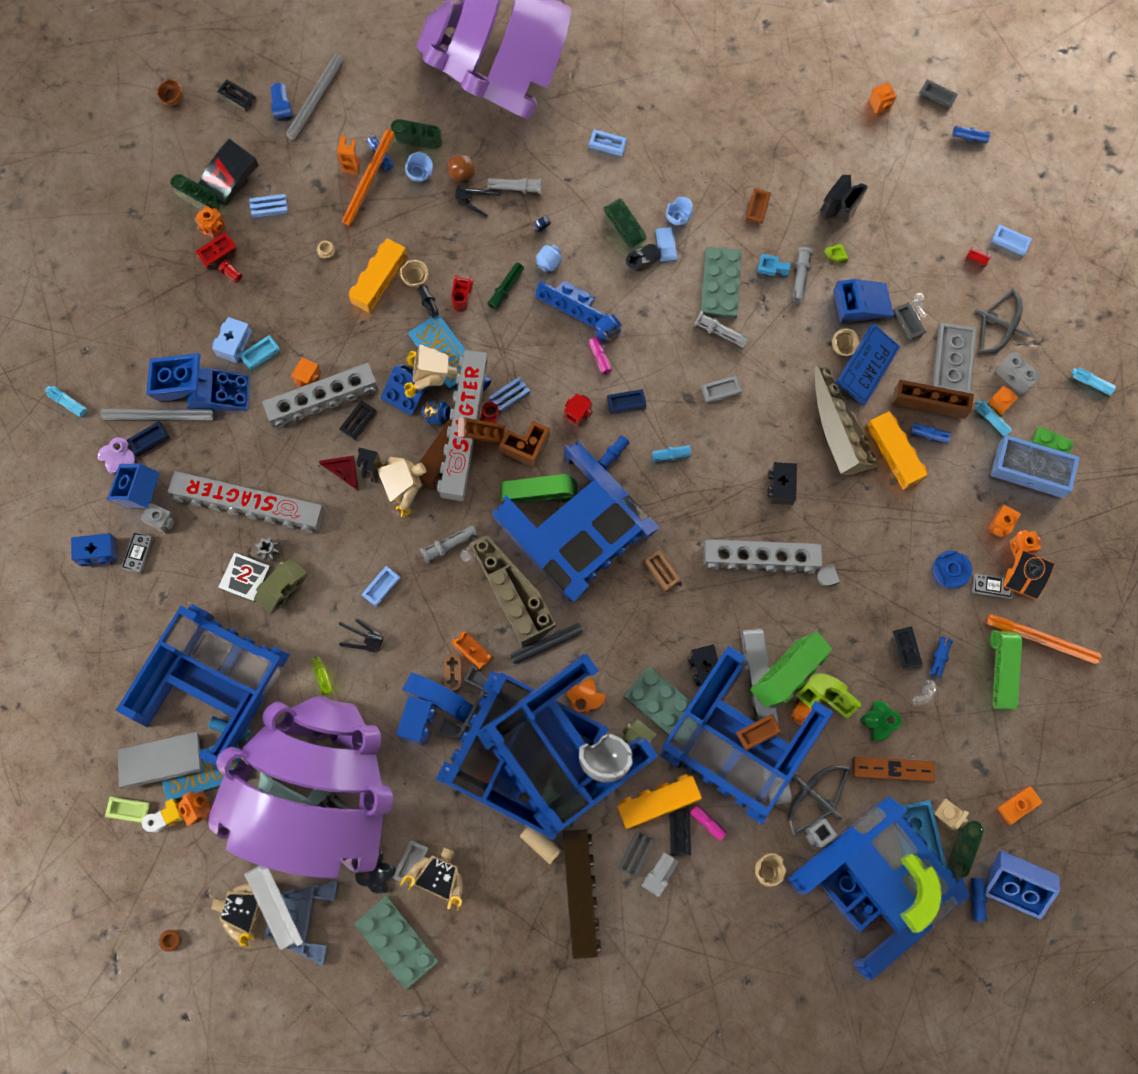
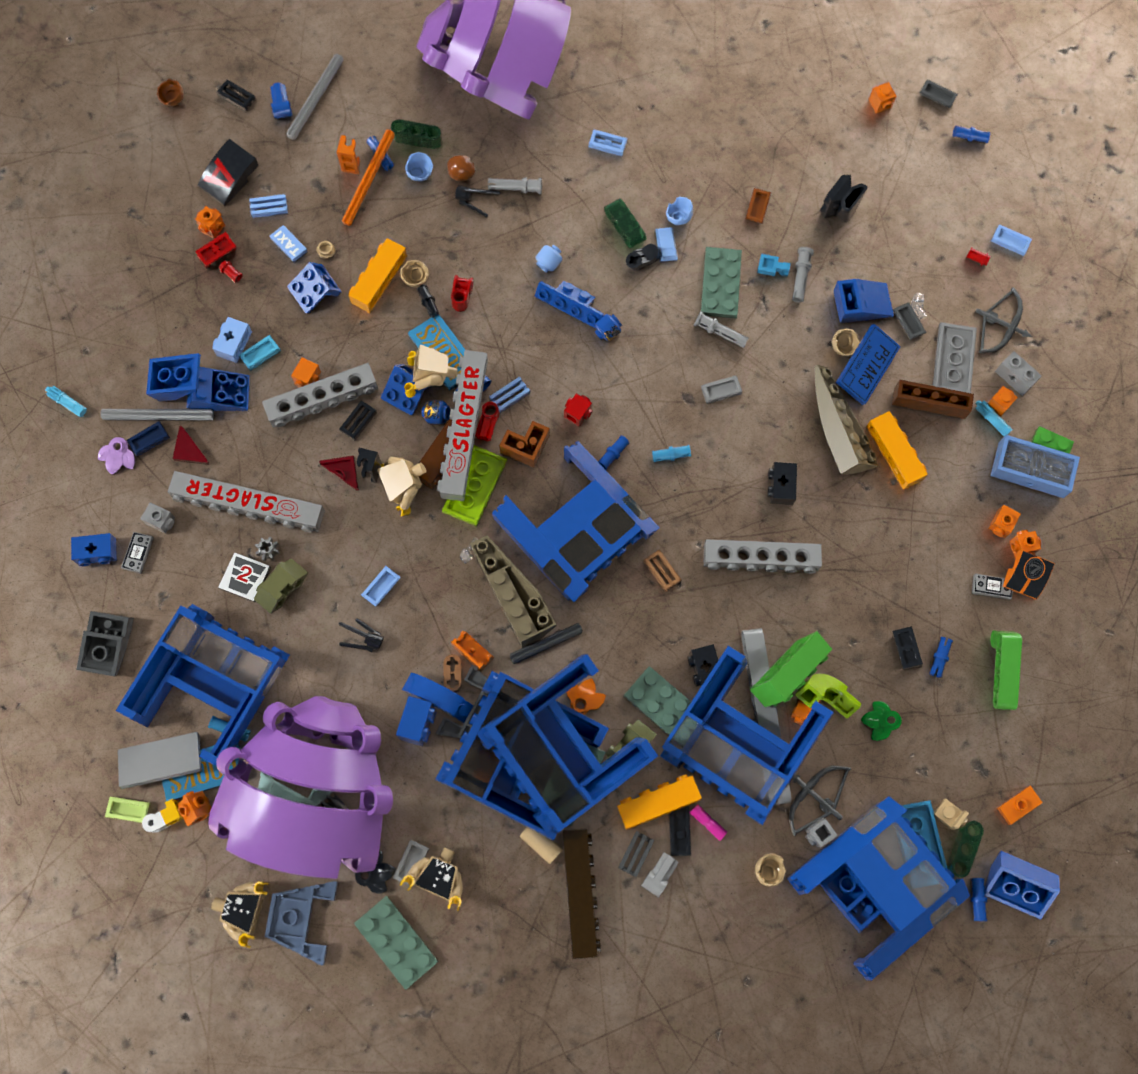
blue brick [107,464,159,508] -> none
dark orange tile [159,930,182,952] -> none
clear green beam [170,174,220,211] -> none
white fence [244,866,303,950] -> none
clear neon green axle [310,656,332,695] -> none
light grey pin [420,525,478,564] -> none
dark orange tile [458,417,505,444] -> none
dark green axle [487,262,524,310] -> none
bright green beam [500,474,578,504] -> none
dark blue tile [532,216,551,232] -> none
light grey cylinder [579,734,632,783] -> none
dark pink piece [589,337,612,375] -> none
dark blue tile [606,389,647,415] -> none
dark orange tile [736,714,782,751] -> none
light grey tile [817,564,840,587] -> none
lime tile [824,243,849,262] -> none
dark orange tile [853,757,935,782] -> none
lime arch [900,854,941,933] -> none
blue pin [911,422,951,444] -> none
clear arm [912,680,936,706] -> none
blue tile [932,550,972,589] -> none
orange axle [987,614,1101,664] -> none
medium azure piece [1071,367,1116,396] -> none
none -> dark grey slope [76,611,134,676]
none -> dark red tile [172,426,209,465]
none -> light blue tile [270,225,308,262]
none -> bracket [287,262,342,313]
none -> lime tile [442,445,507,527]

